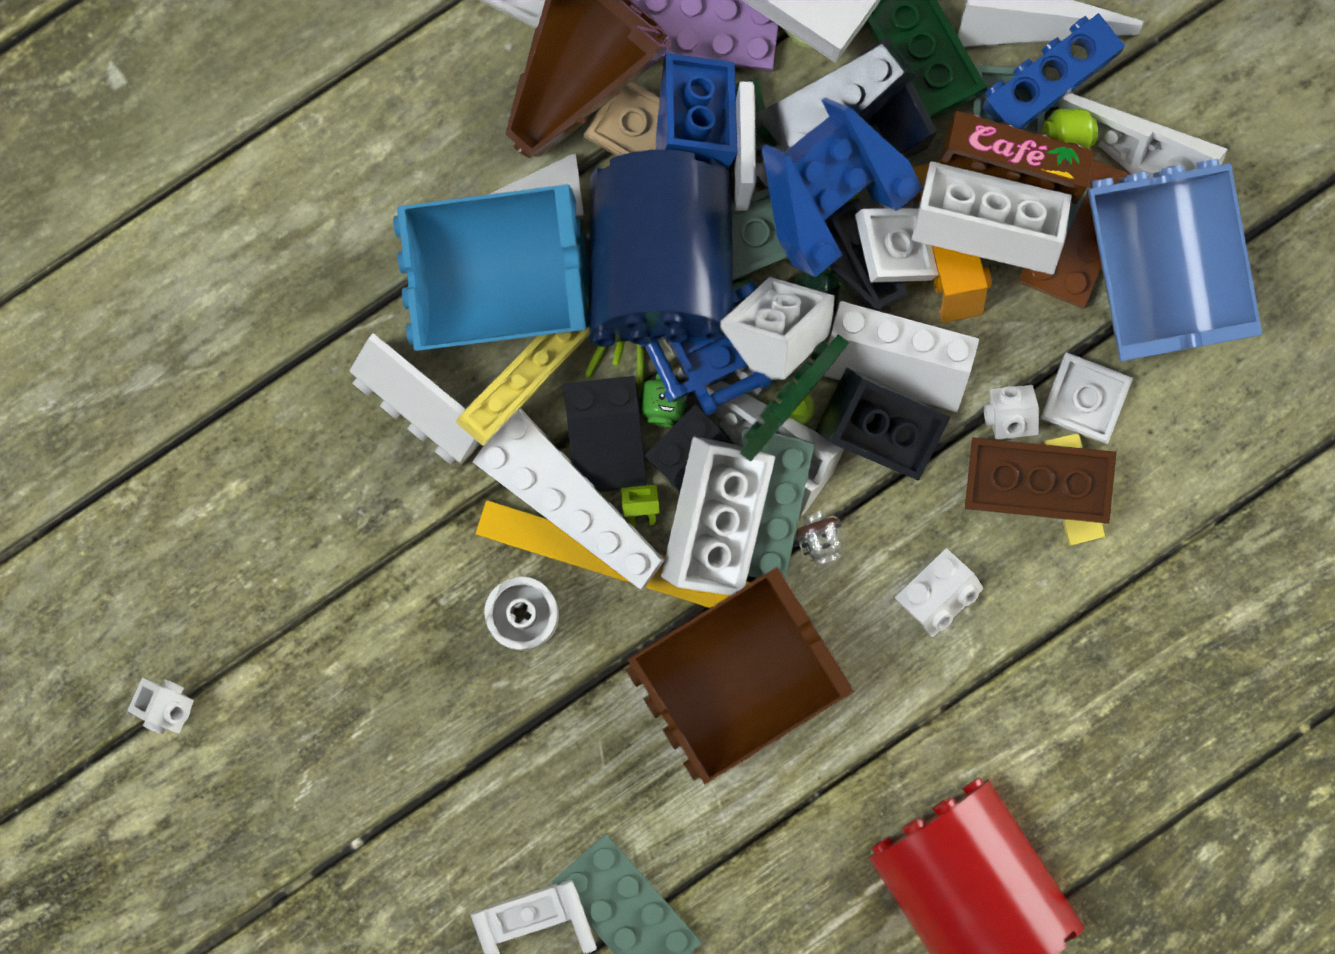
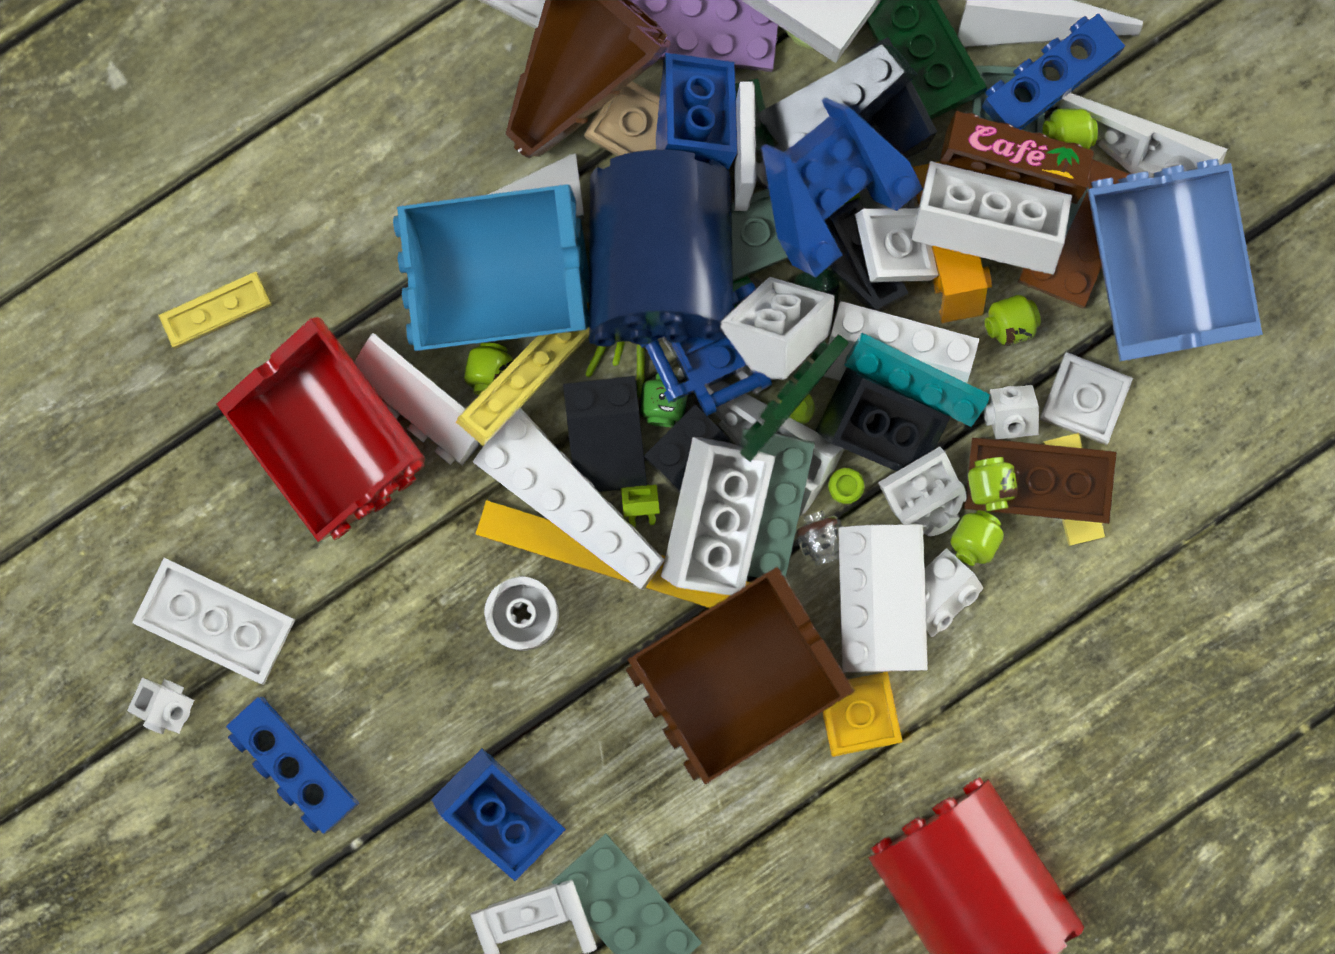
none -> white plate [132,558,295,685]
none -> light yellow tile [158,271,272,349]
none -> red cylinder [216,317,425,542]
none -> blue brick [226,697,360,834]
none -> blue slope [432,748,566,881]
none -> lime head [464,342,514,396]
none -> yellow tile [822,672,903,757]
none -> lime tile [828,468,864,505]
none -> white slope [839,525,928,673]
none -> teal plate [844,333,990,427]
none -> white slope [878,447,967,536]
none -> lime head [950,510,1004,566]
none -> lime head [968,457,1018,511]
none -> lime head [985,295,1041,346]

